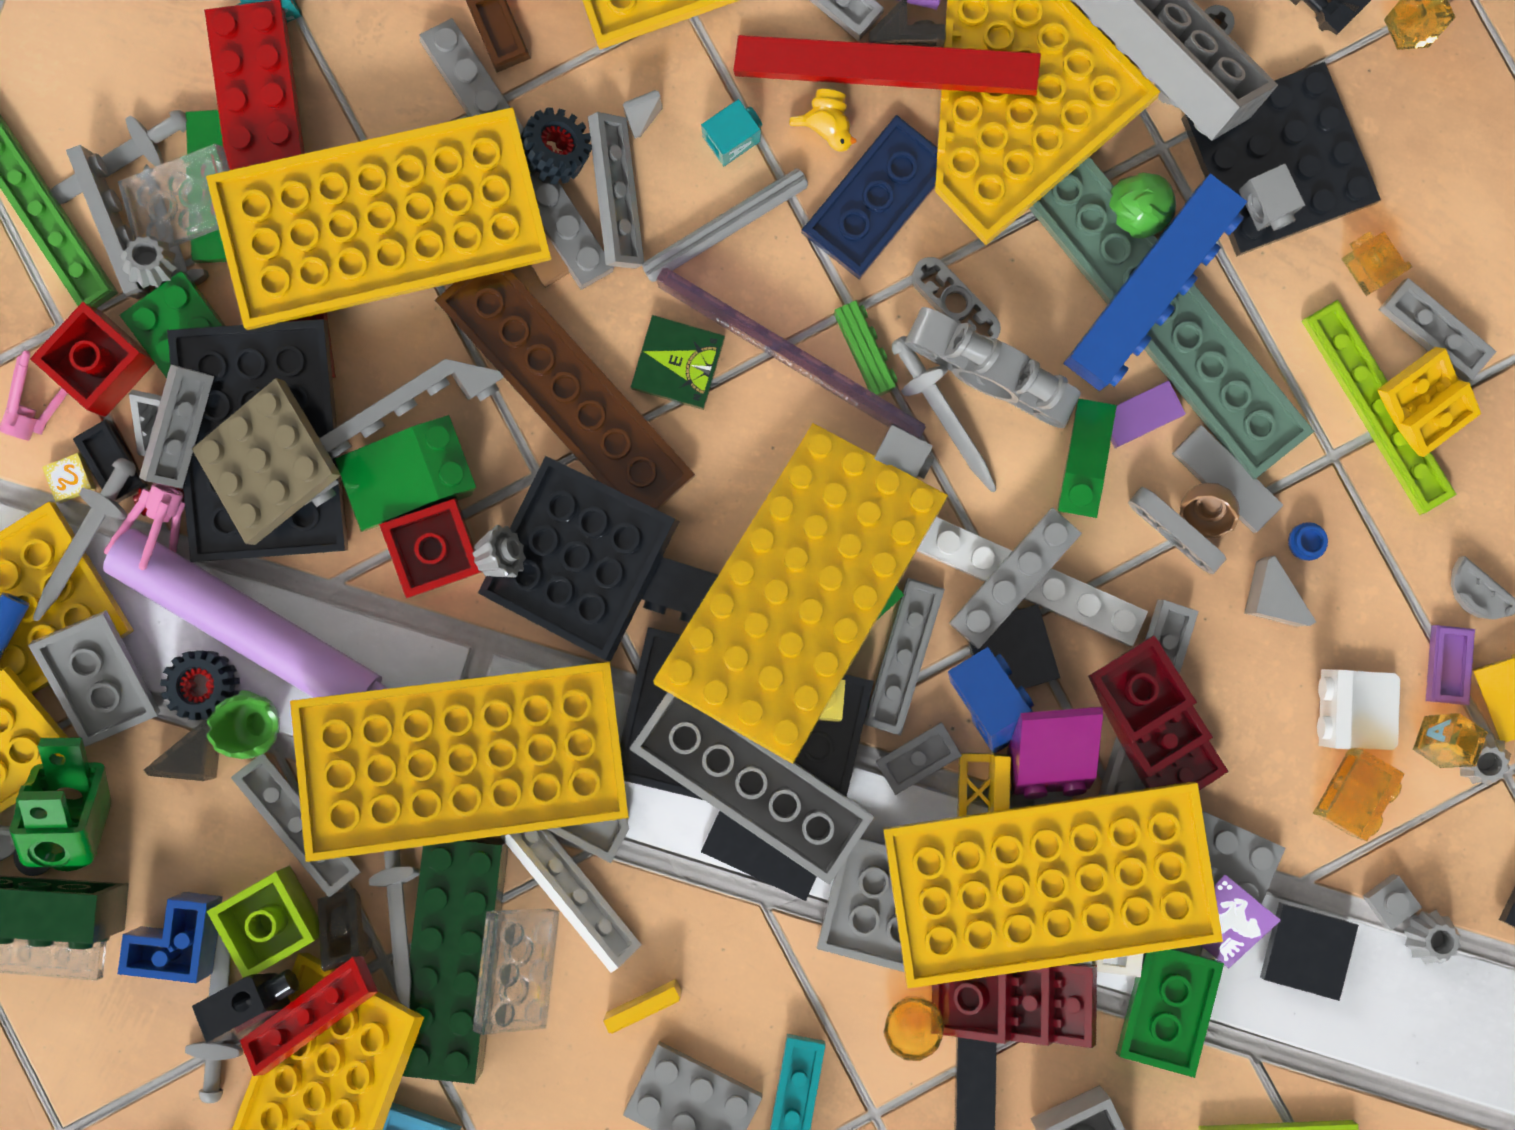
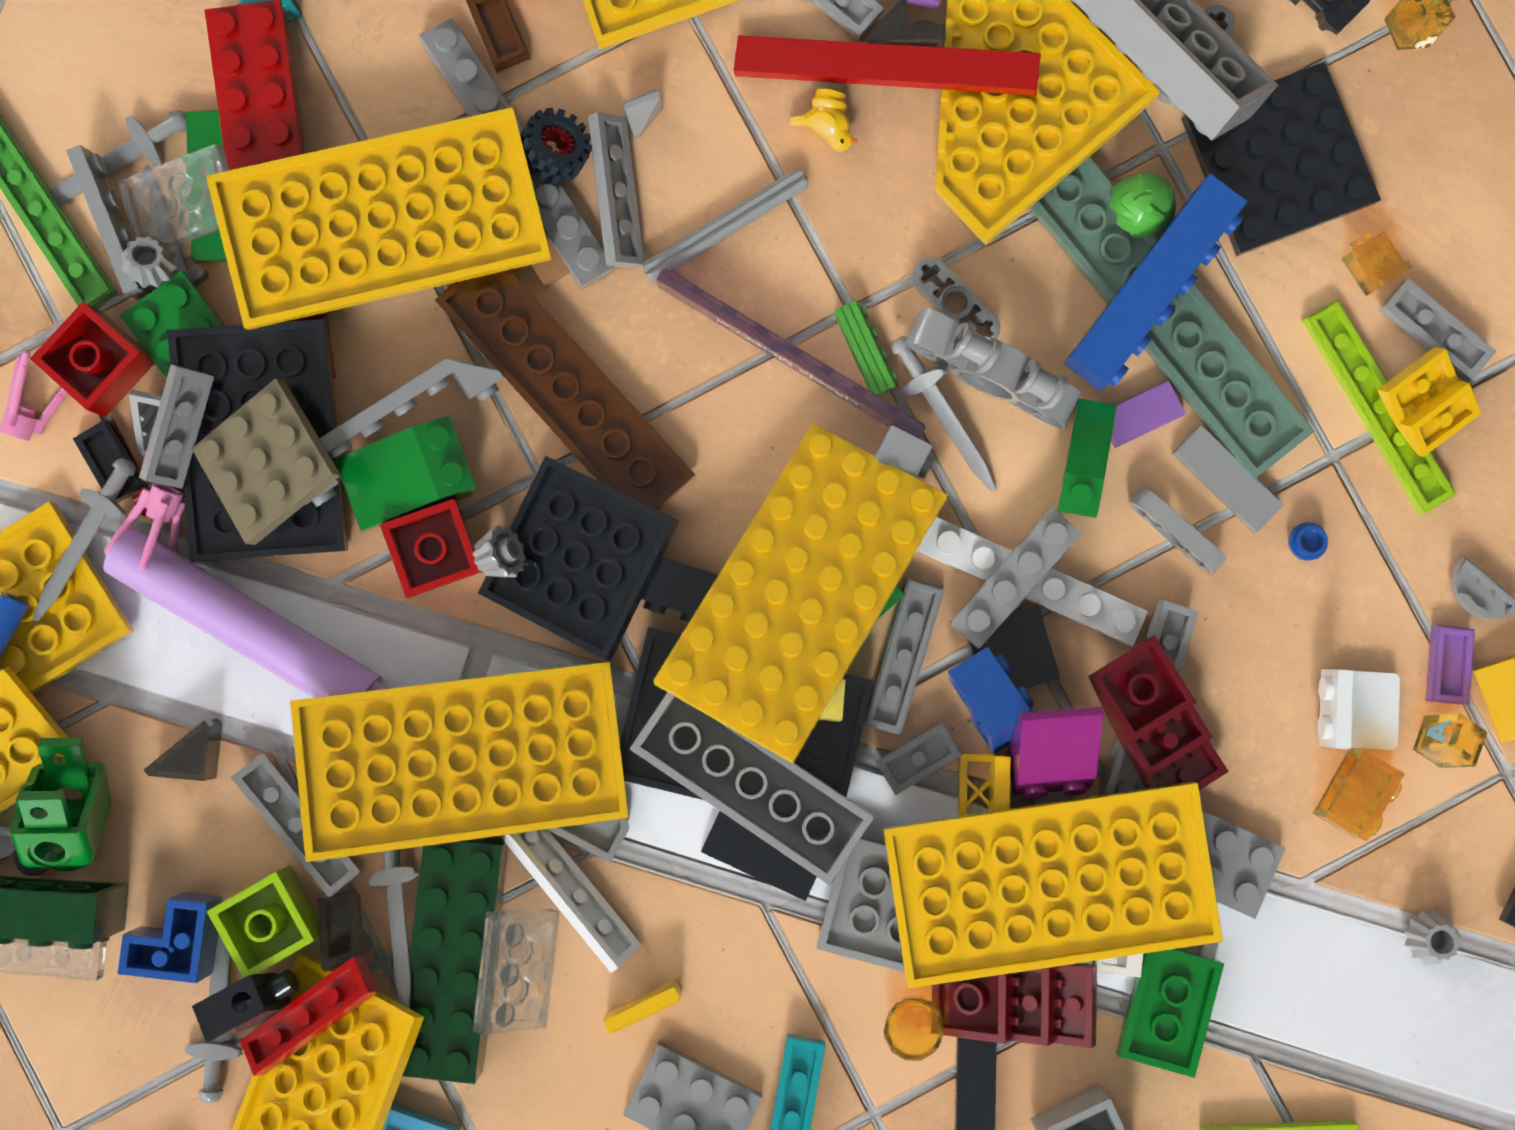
light grey plate [28,610,160,747] -> none
tile [42,453,96,503] -> none
black bush [160,651,240,720] -> none
bright green hair [207,690,280,759] -> none
dark green tile [631,315,725,410] -> none
teal brick [701,99,762,167] -> none
dark blue tile [801,115,938,280] -> none
medium nougat hair [1179,483,1240,538] -> none
medium lavender sticker [1200,875,1281,968] -> none
light grey brick [1239,164,1305,231] -> none
light grey slope [1244,556,1316,627] -> none
black tile [1260,902,1359,1001] -> none
light grey plate [1363,874,1422,930] -> none
light grey piece [1454,732,1511,785] -> none

